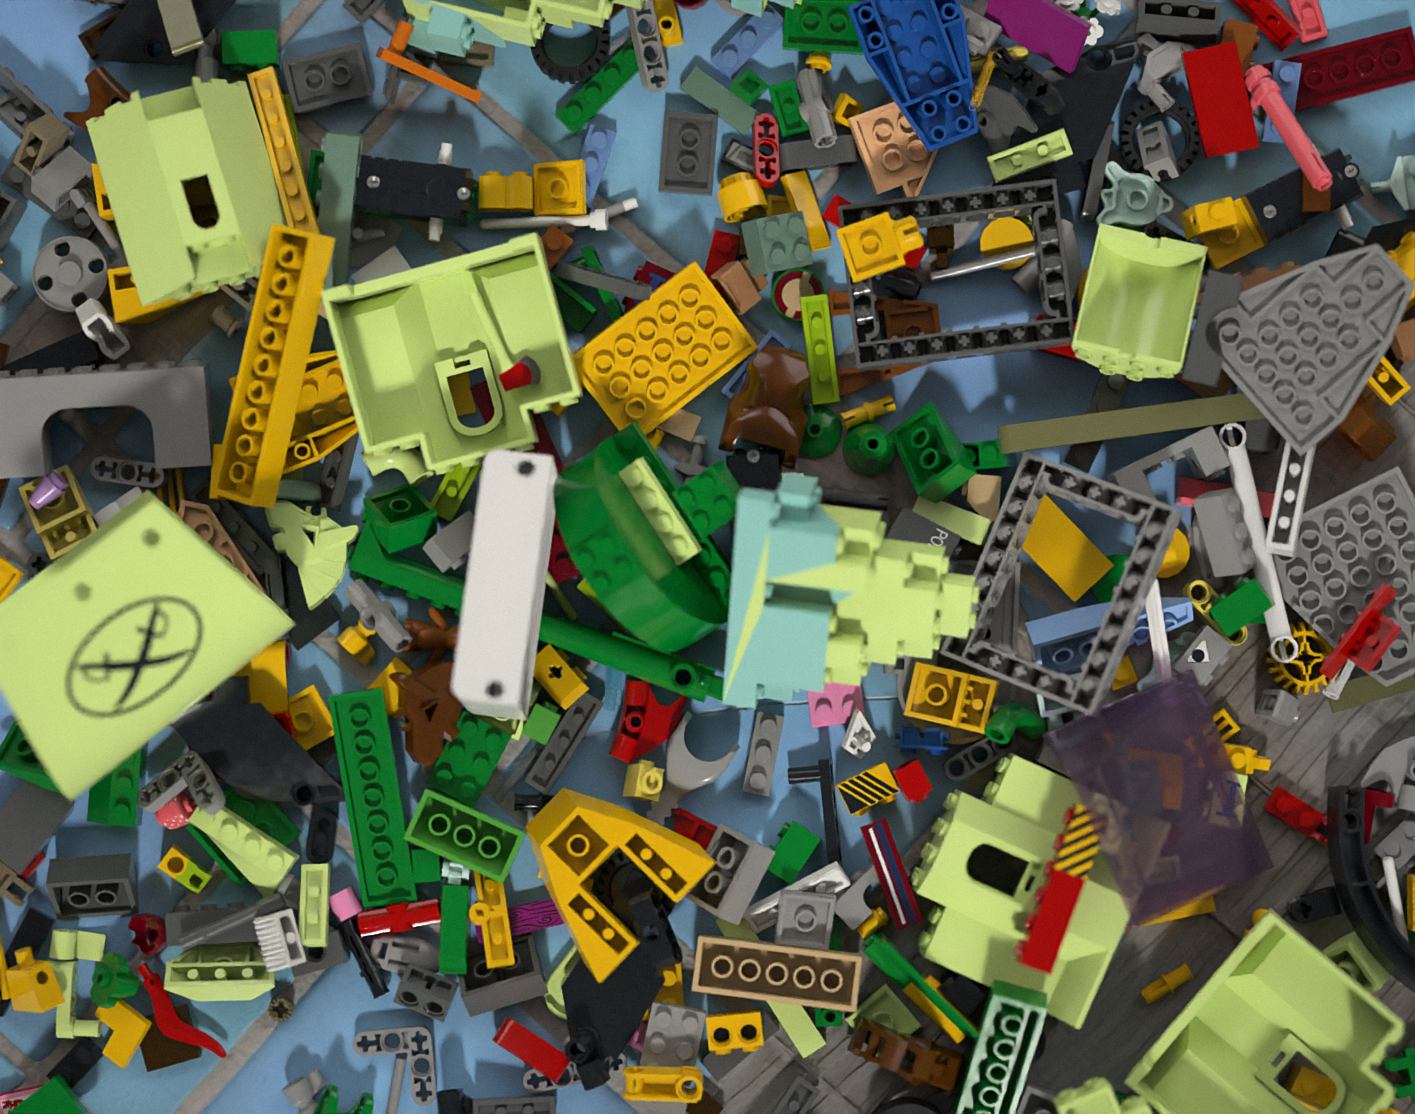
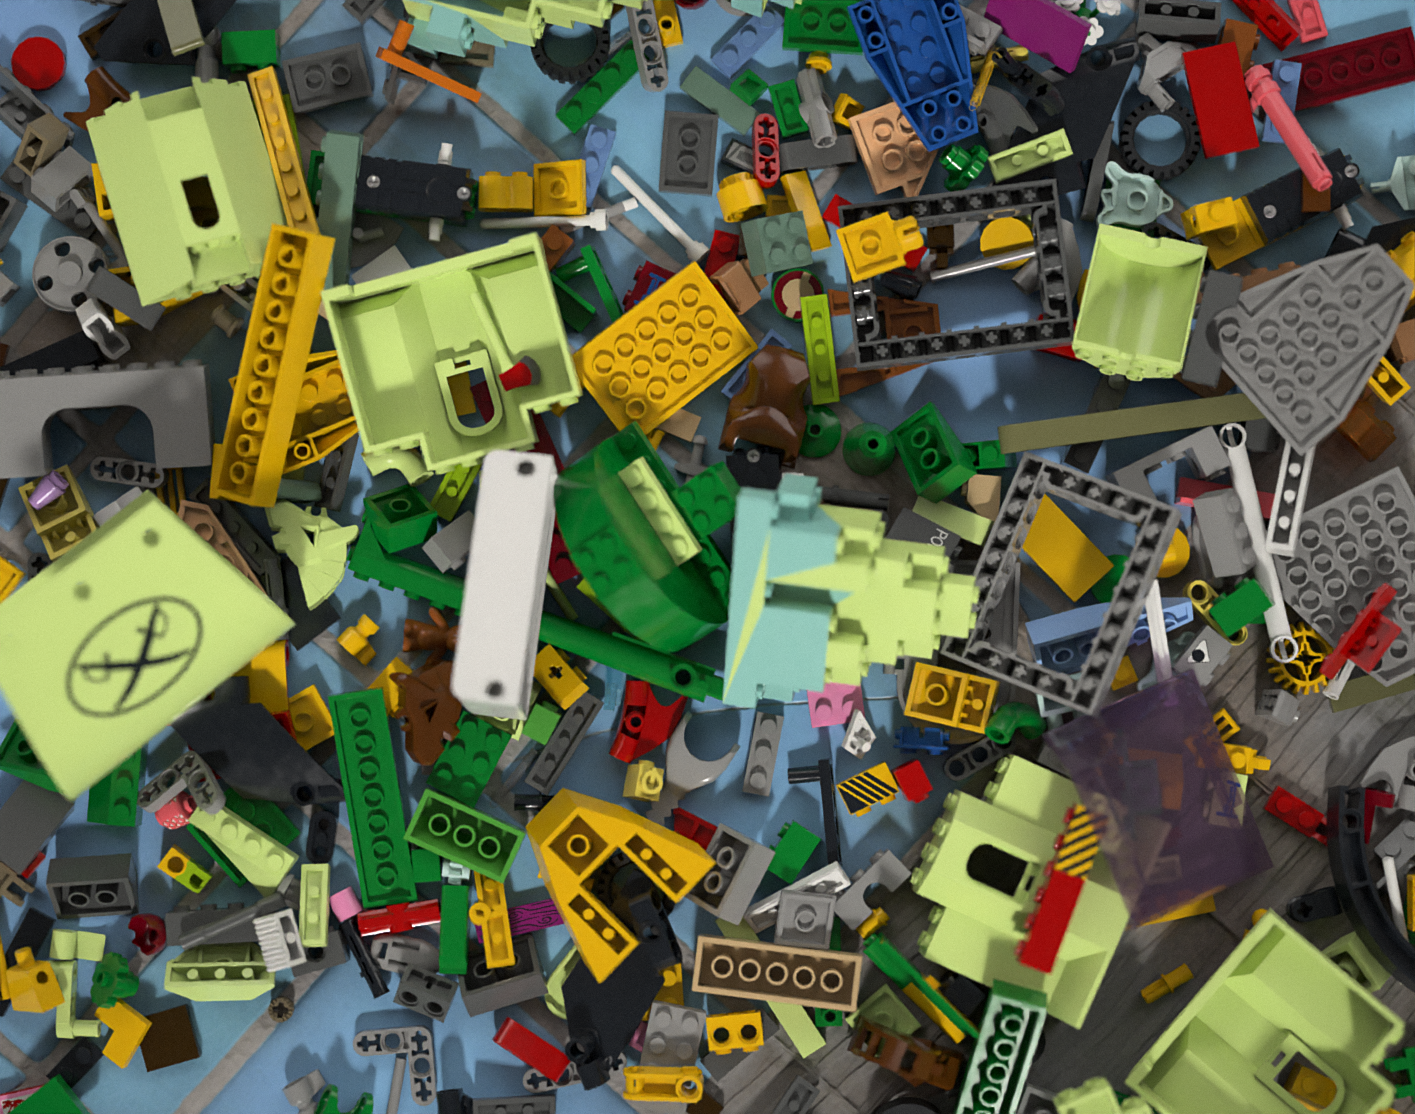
red piece [137,962,226,1058] -> none
light grey piece [344,579,413,653] -> none
dark grey beam [555,261,652,300] -> none
yellow pin [840,394,896,430] -> none
tile [860,818,923,931] -> none
light grey hinge [1136,120,1179,182] -> none
none -> red tile [11,36,67,91]
none -> dark grey beam [85,266,166,331]
none -> white piece [611,165,710,264]
none -> green plant [939,144,989,192]

